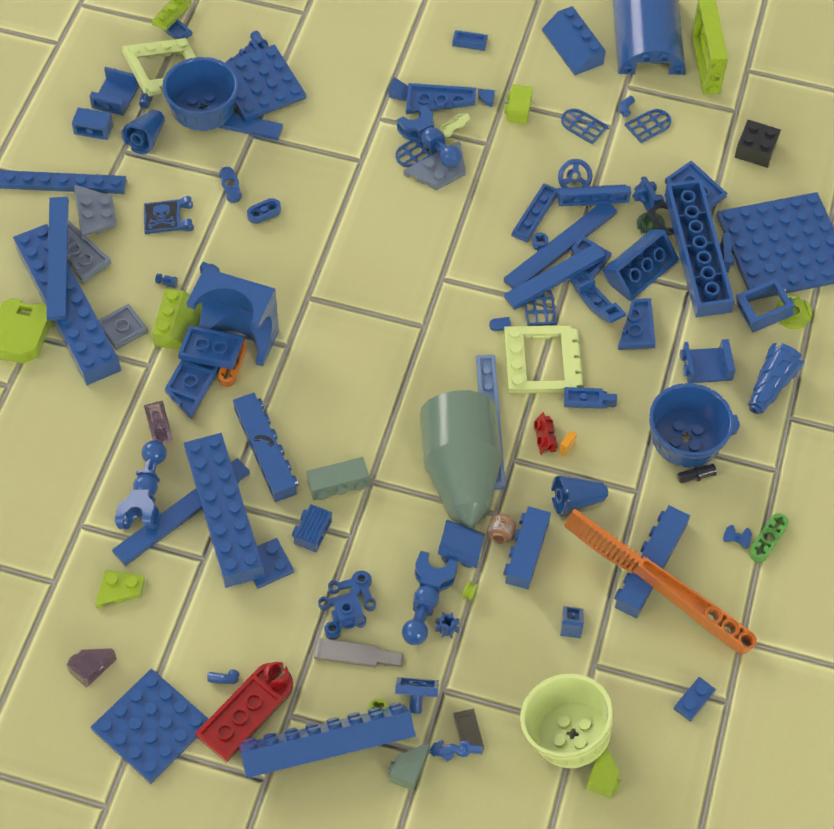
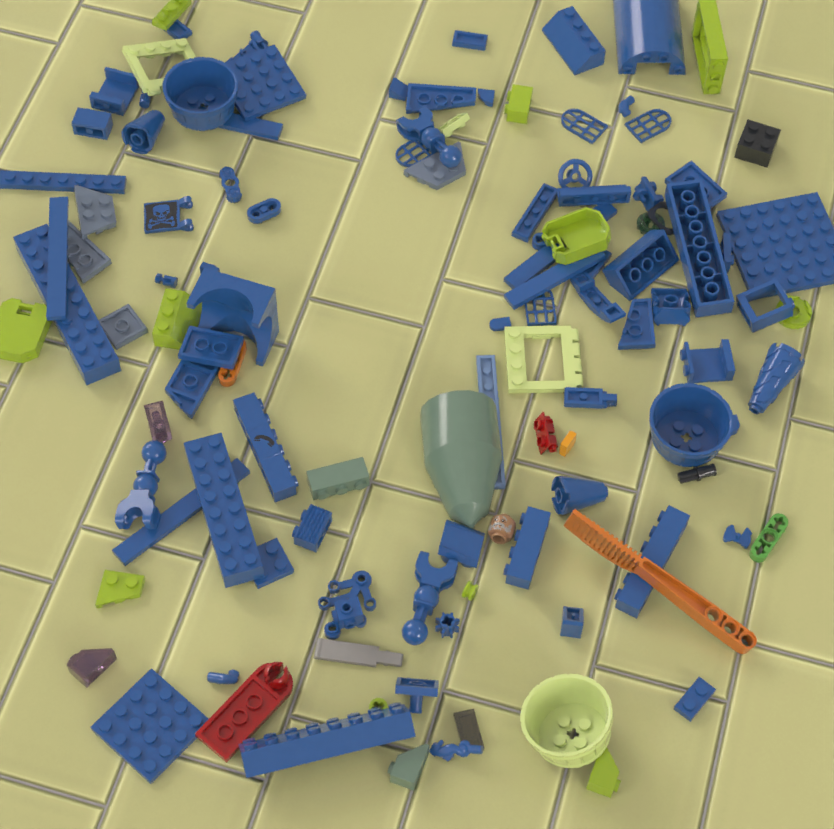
none -> lime piece [541,207,611,265]
none -> blue slope [651,288,691,327]

